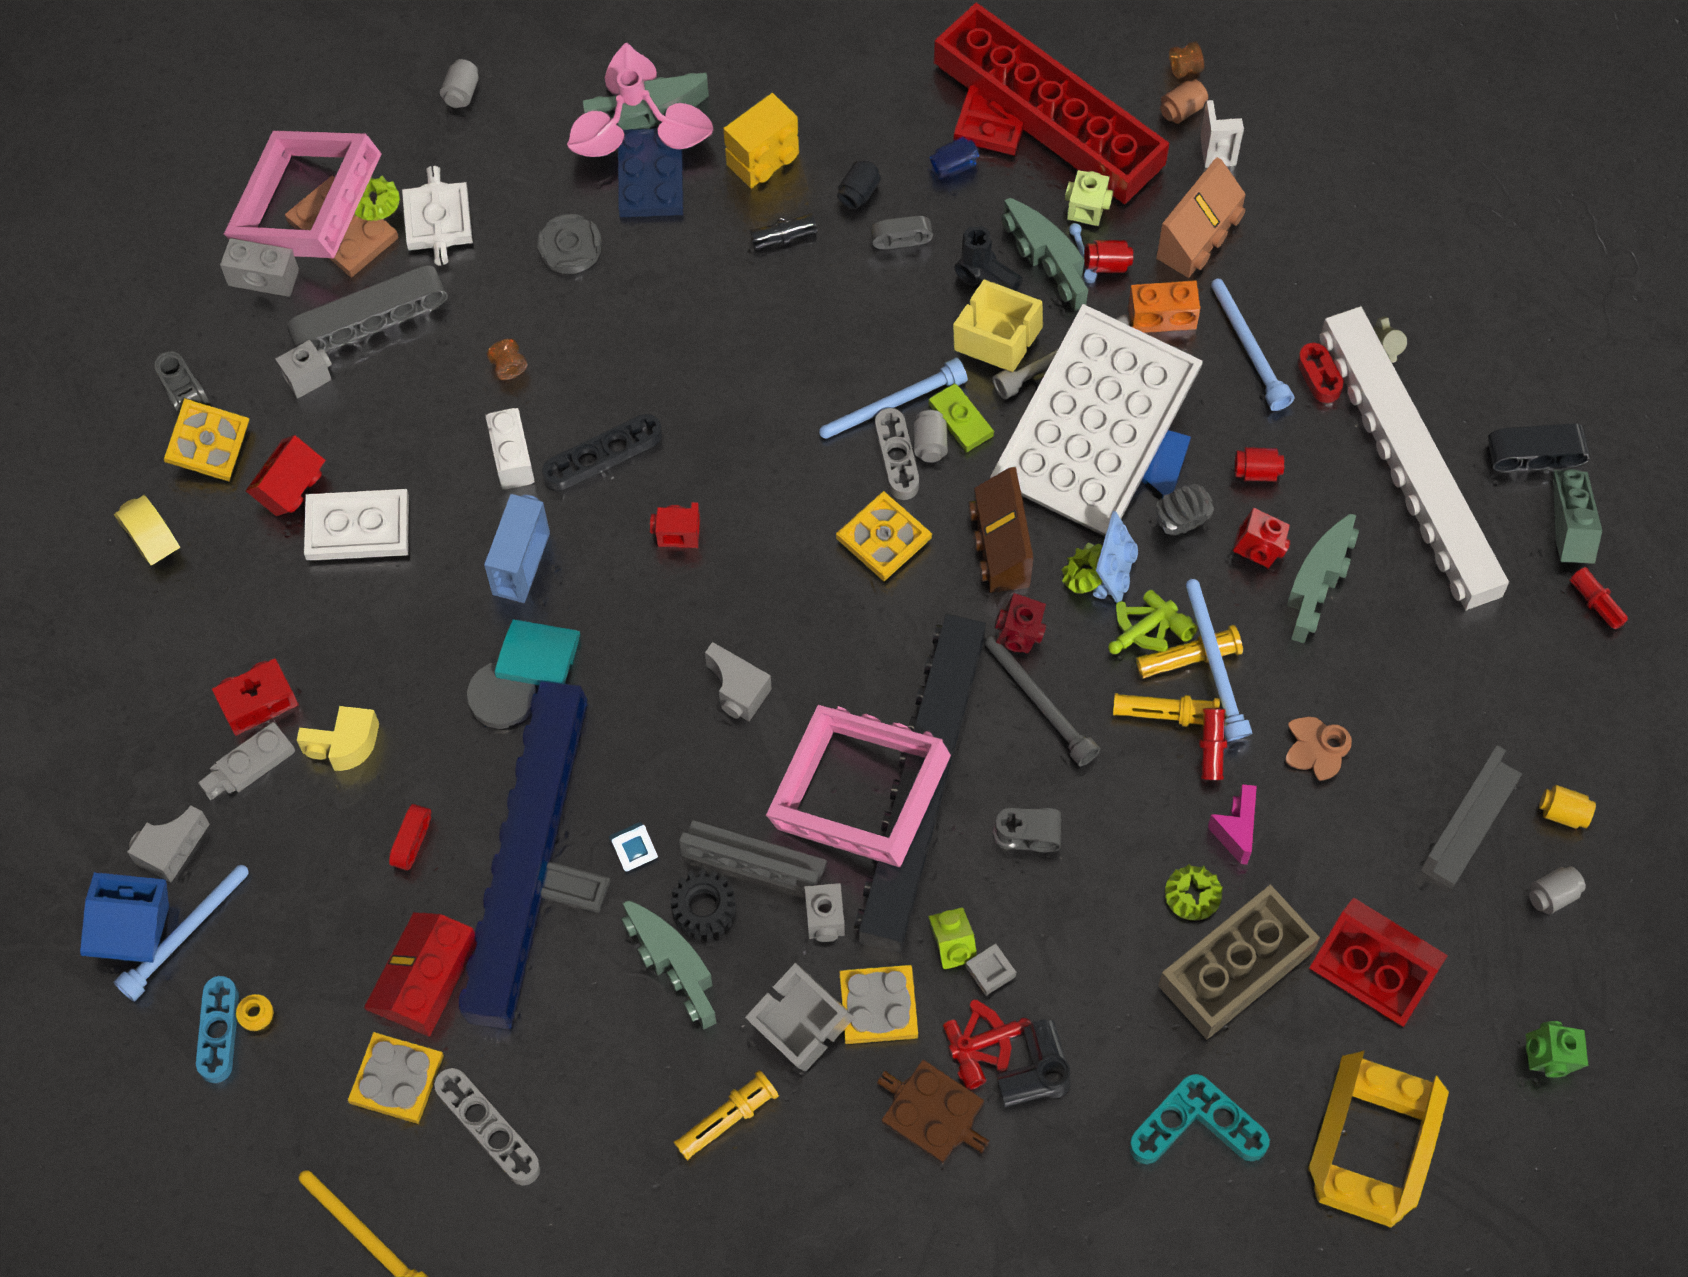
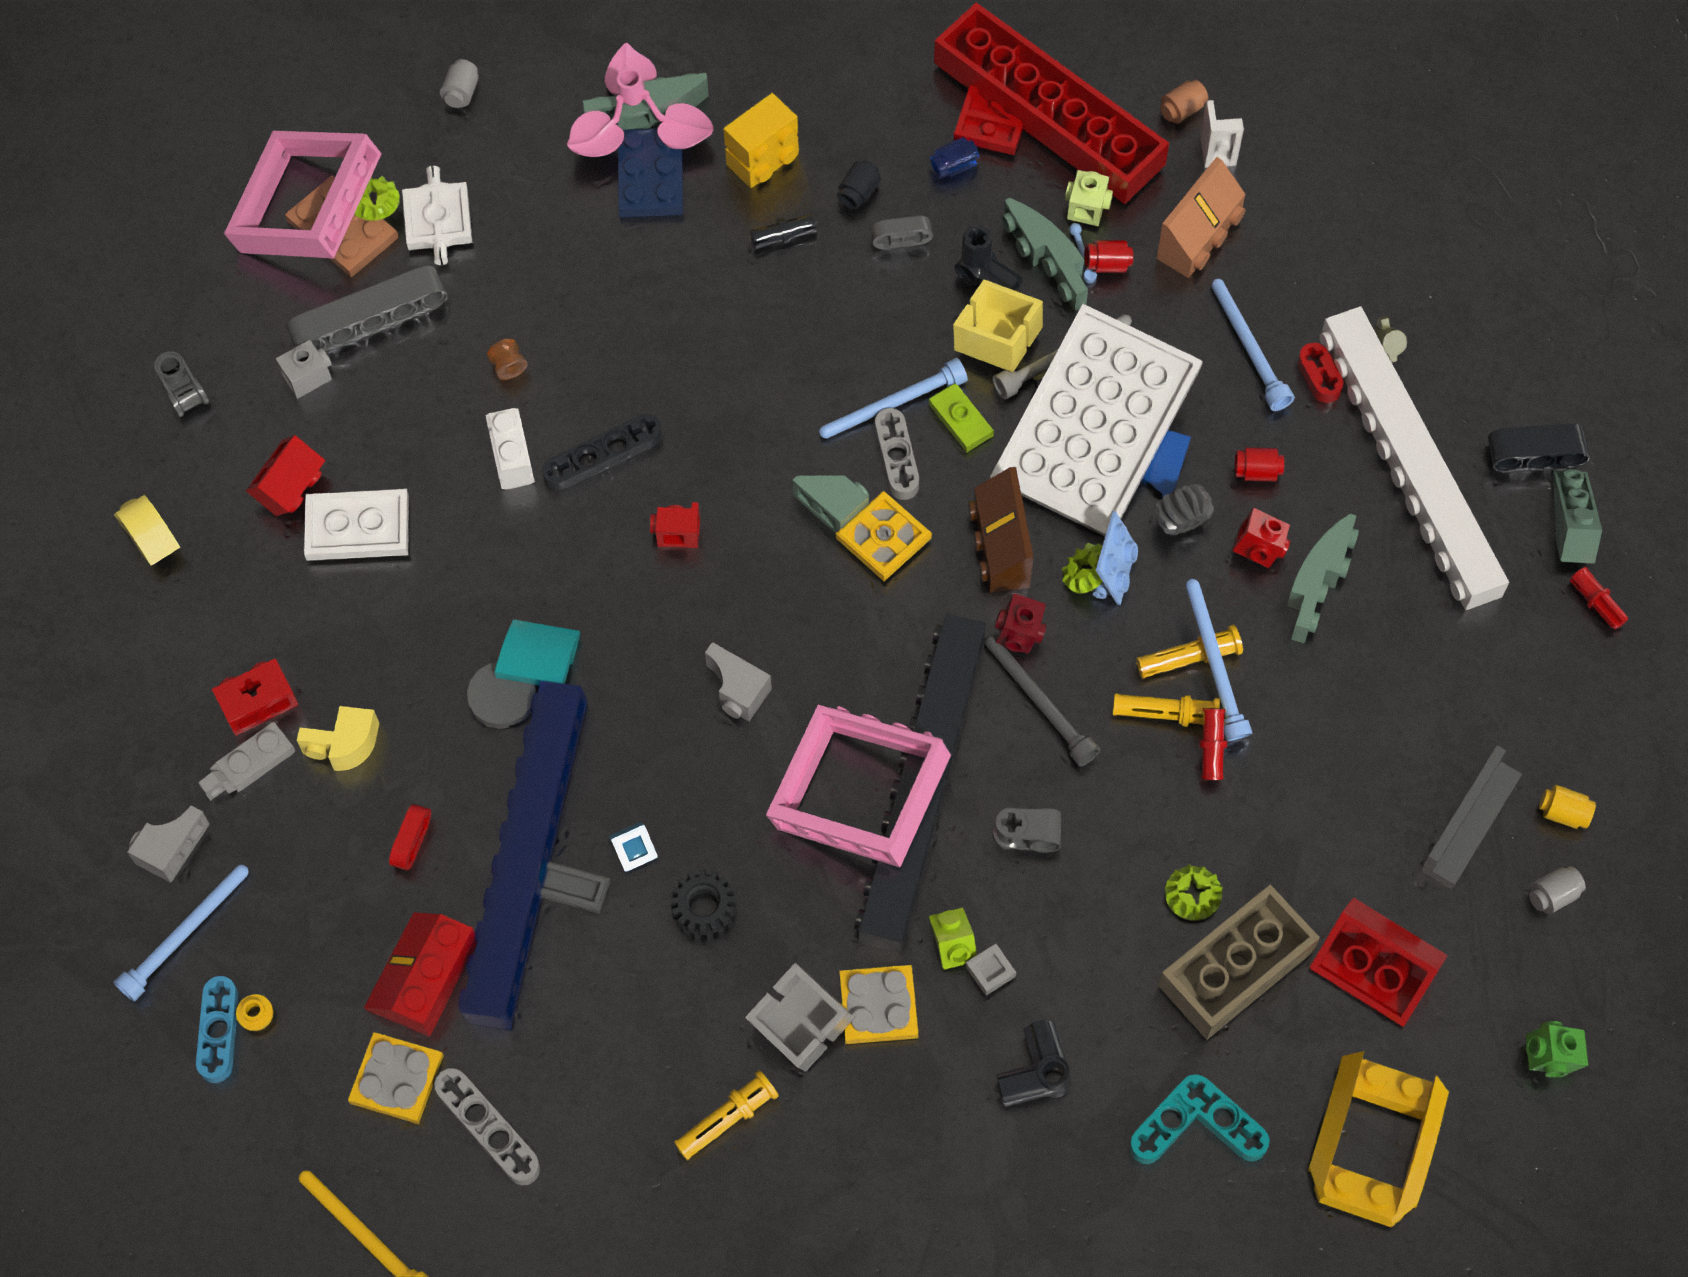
blue slope [80,873,169,963] -> none
yellow piece [164,398,250,481] -> none
light grey brick [220,238,299,297] -> none
medium blue window [484,494,550,603] -> none
dark grey tile [537,214,602,274] -> none
sand green slope [621,901,716,1030] -> none
dark grey fence [679,820,827,893] -> none
light grey brick [805,883,845,942] -> none
reddish brown plate [877,1060,990,1164] -> none
light grey brick [913,410,948,462] -> none
red piece [943,1000,1031,1090] -> none
lime piece [1108,590,1198,654] -> none
orange brick [1128,281,1201,333] -> none
clear orange wheel [1169,41,1204,79] -> none
dark pink slope [1208,784,1257,865] -> none
nougat plate [1285,717,1352,781] -> none
none -> sand green slope [792,475,869,533]

